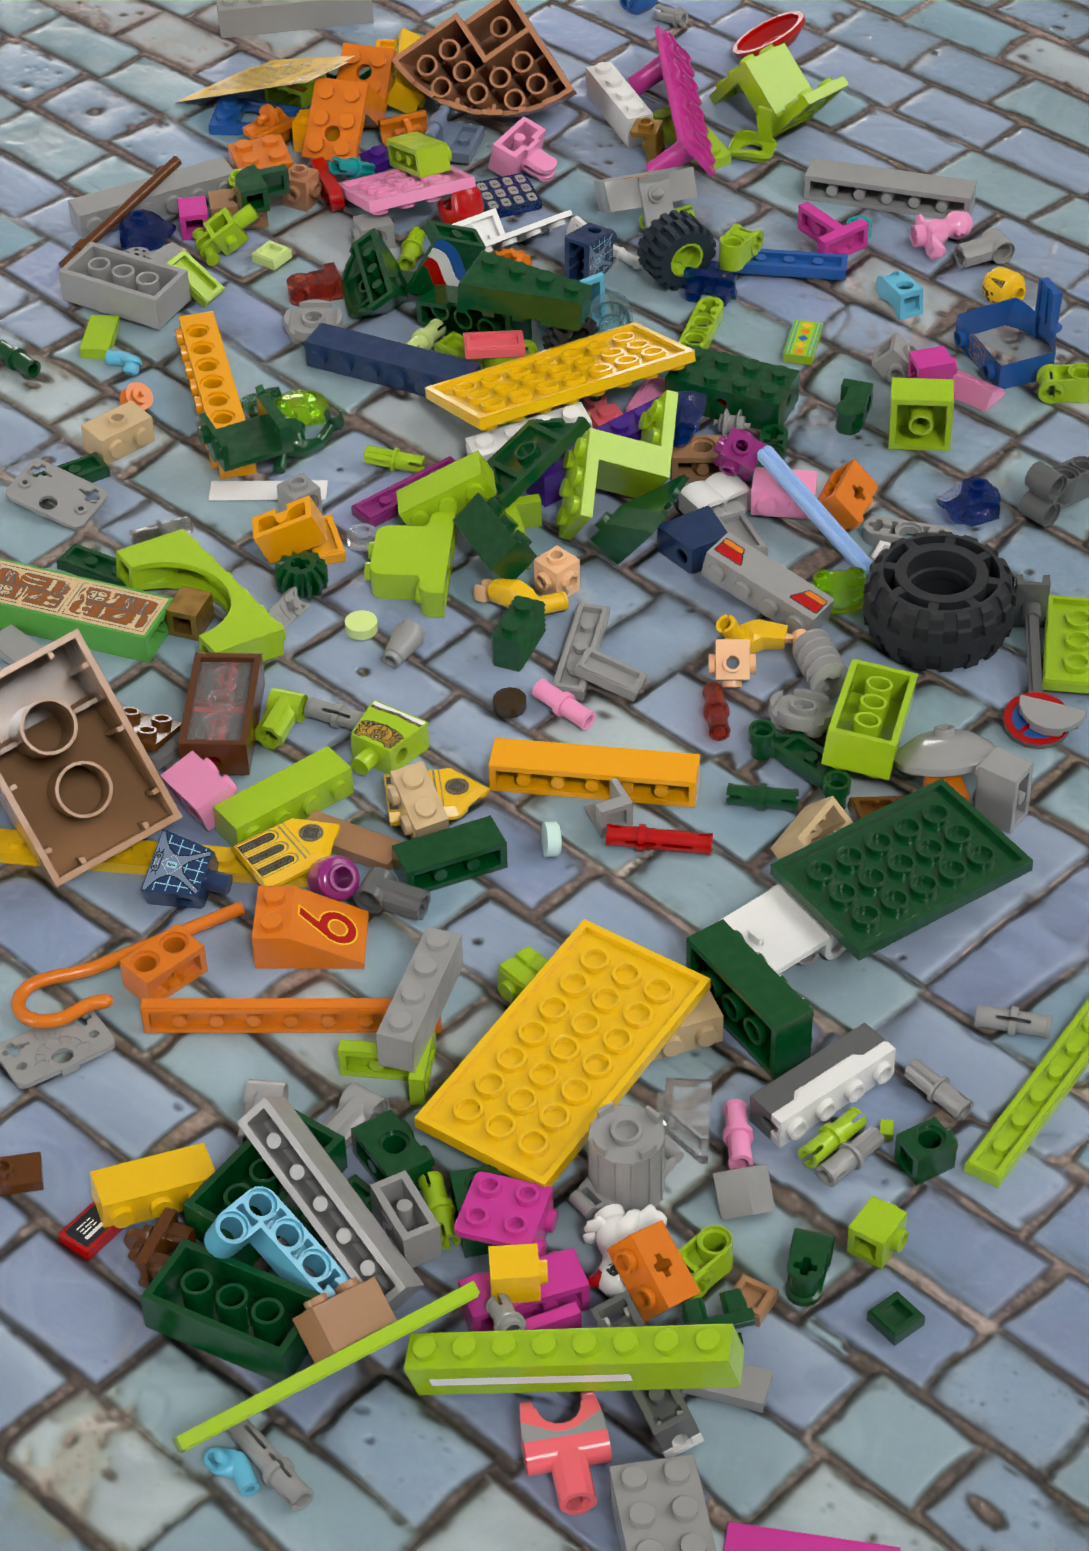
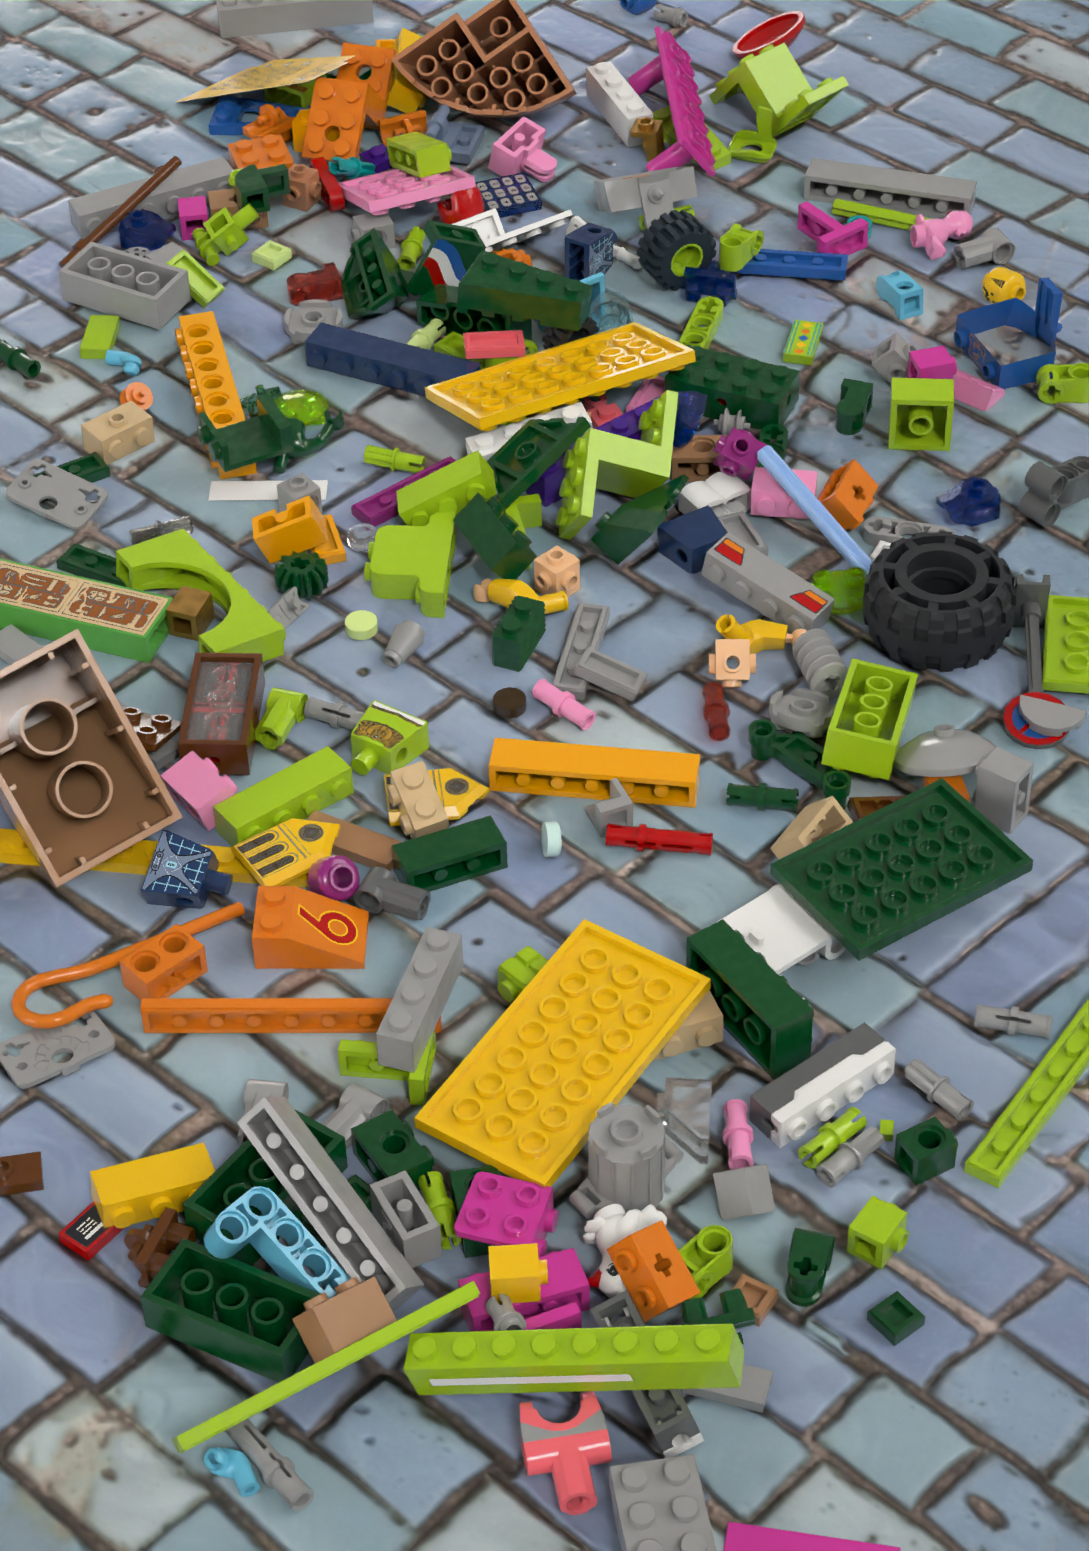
none -> lime axle [832,198,932,231]

